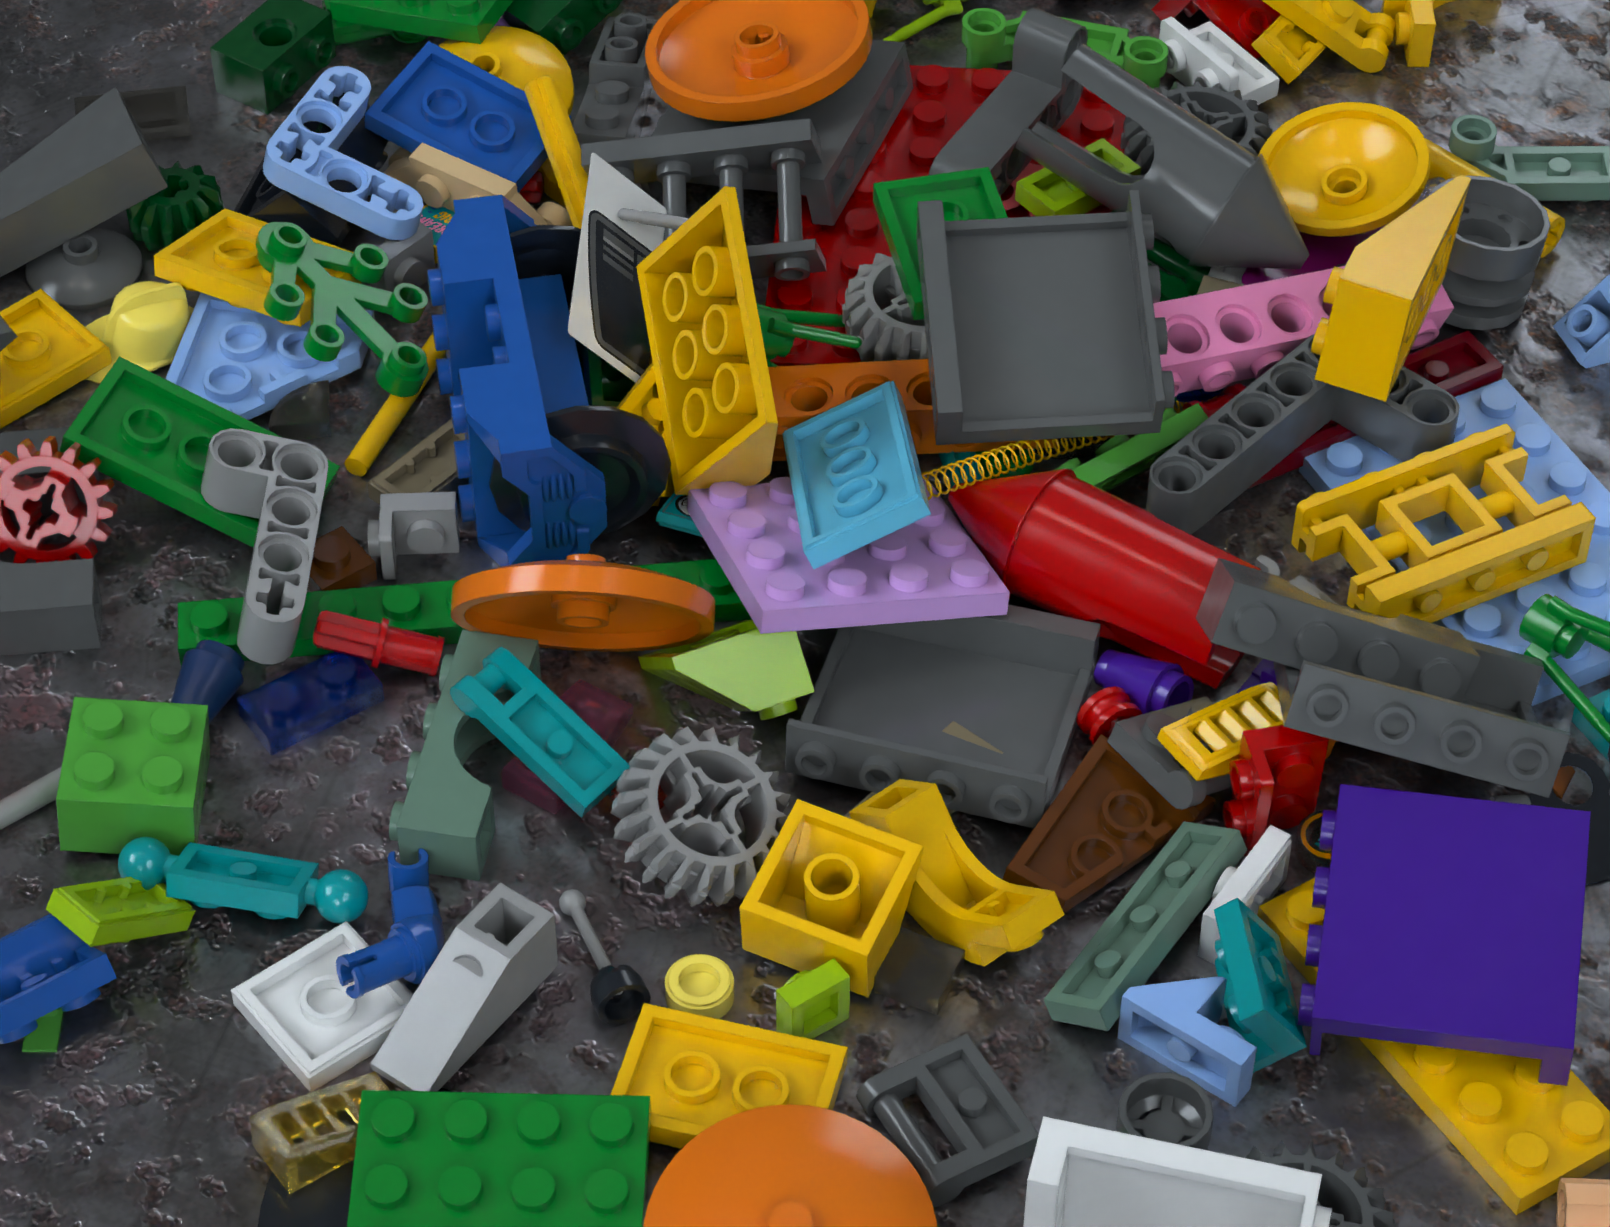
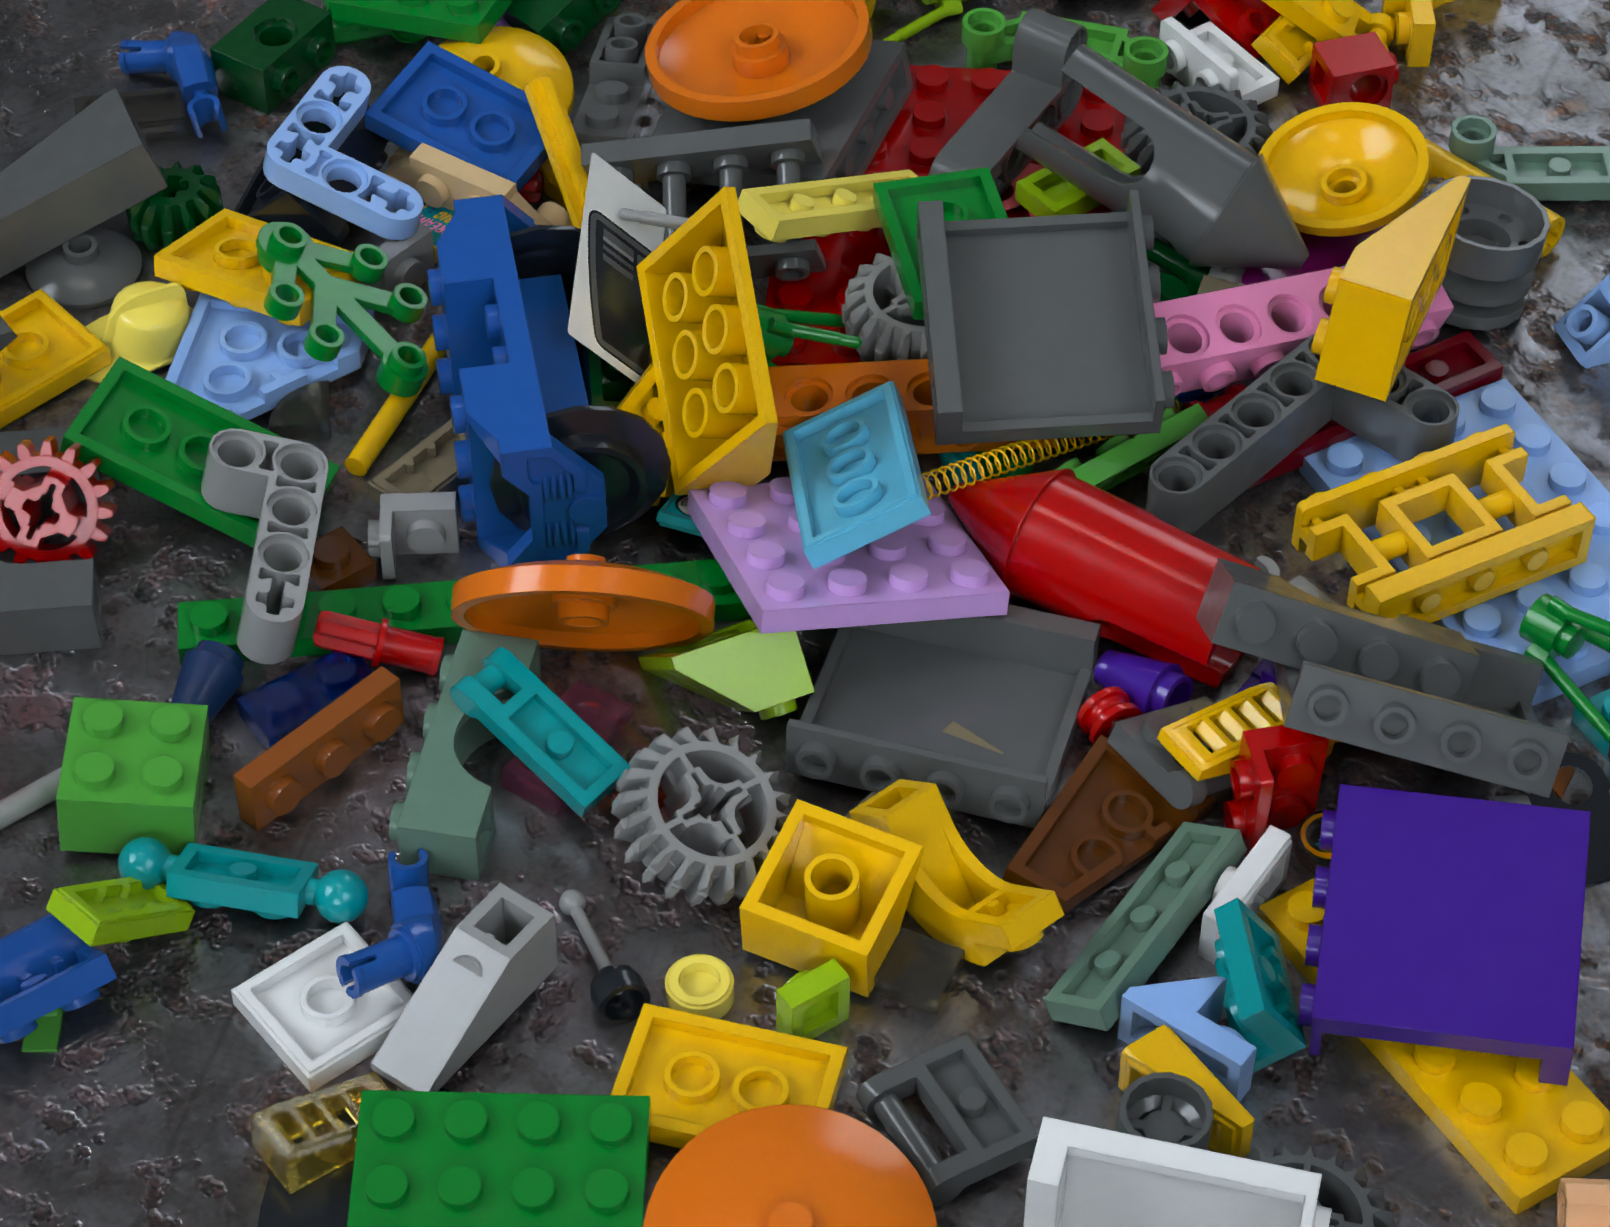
none -> blue arm [119,30,227,138]
none -> dark orange plate [233,666,405,832]
none -> light yellow plate [738,169,919,243]
none -> yellow slope [1118,1024,1255,1158]
none -> red brick [1308,31,1399,108]

